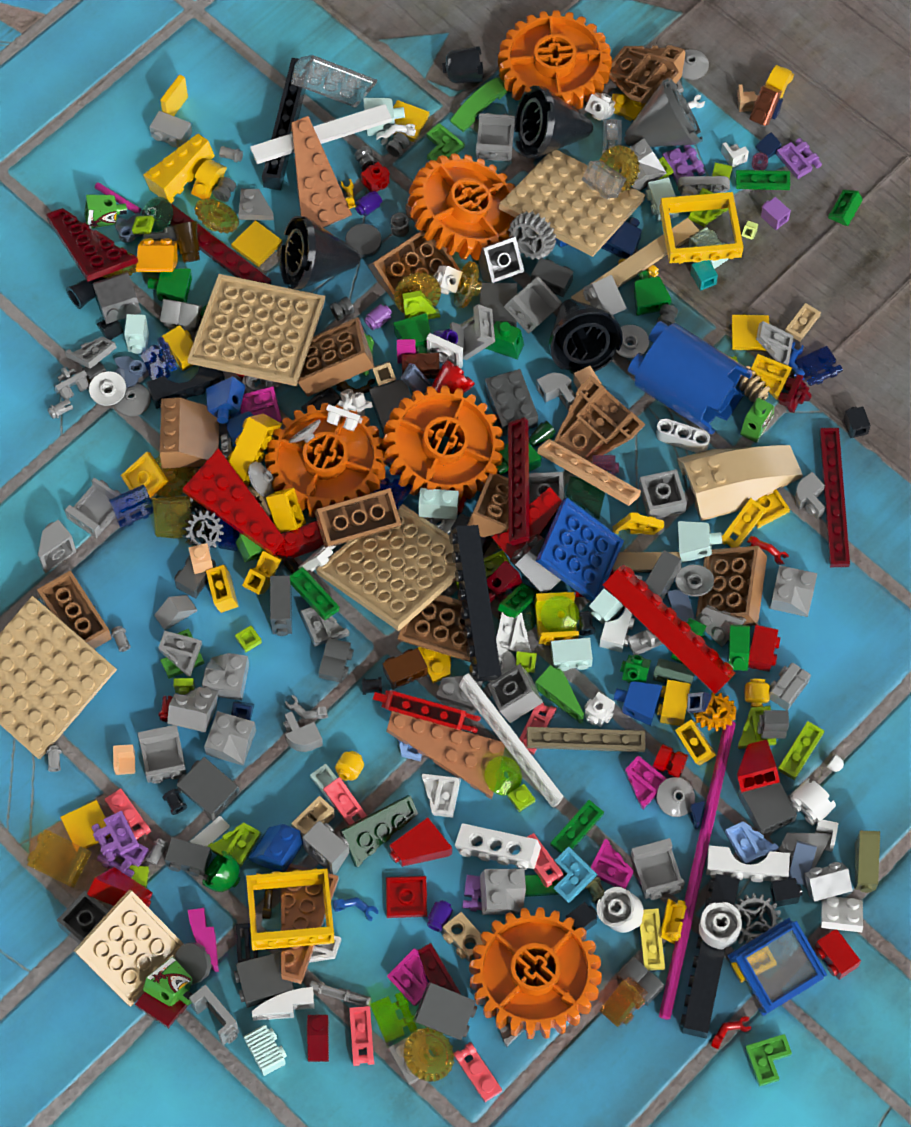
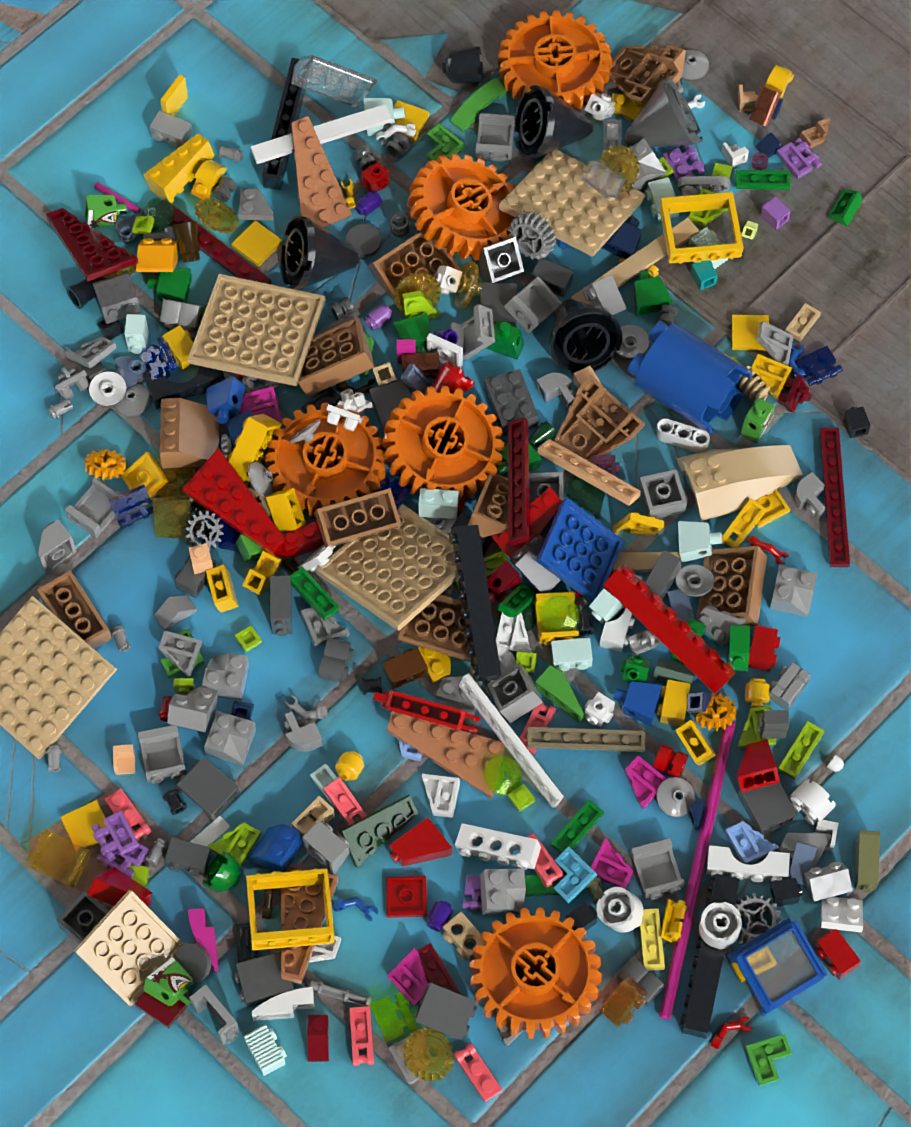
none -> light orange gear [85,449,126,480]
none -> medium nougat slope [799,118,831,149]

